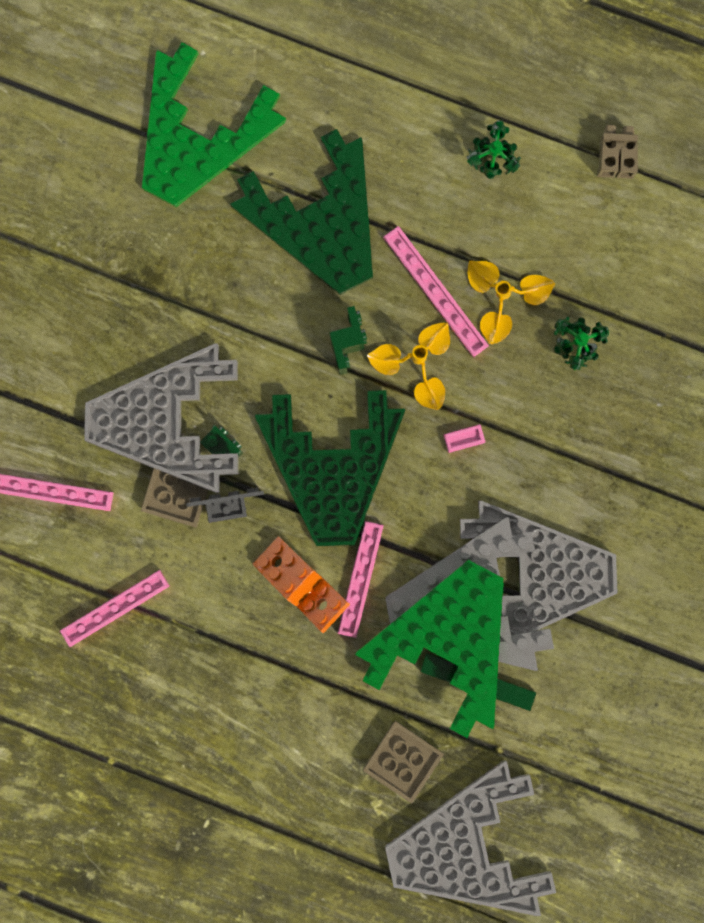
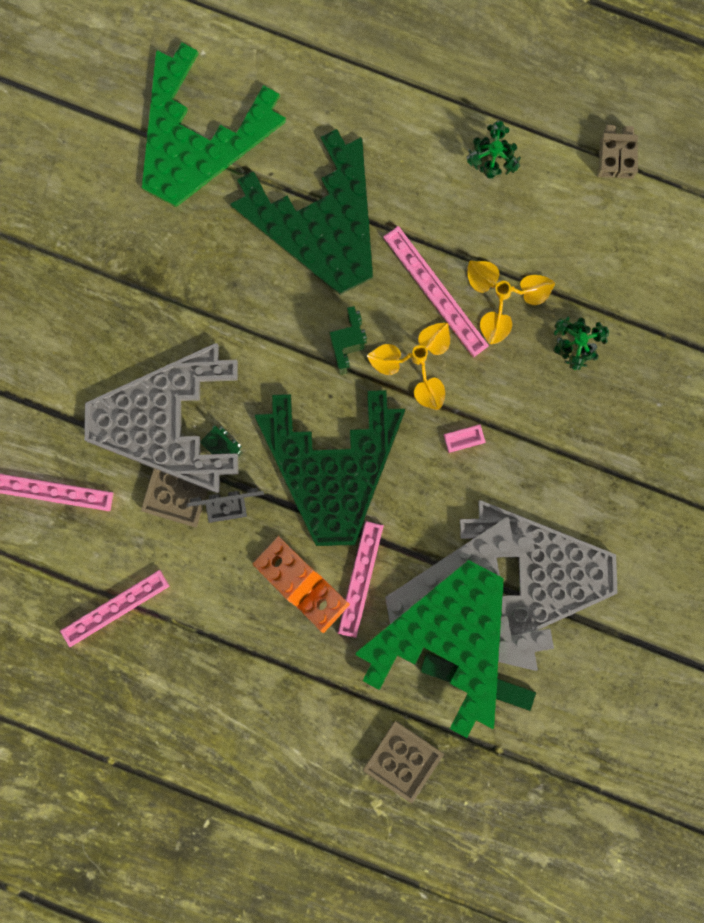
light grey wing [385,760,556,916] -> none

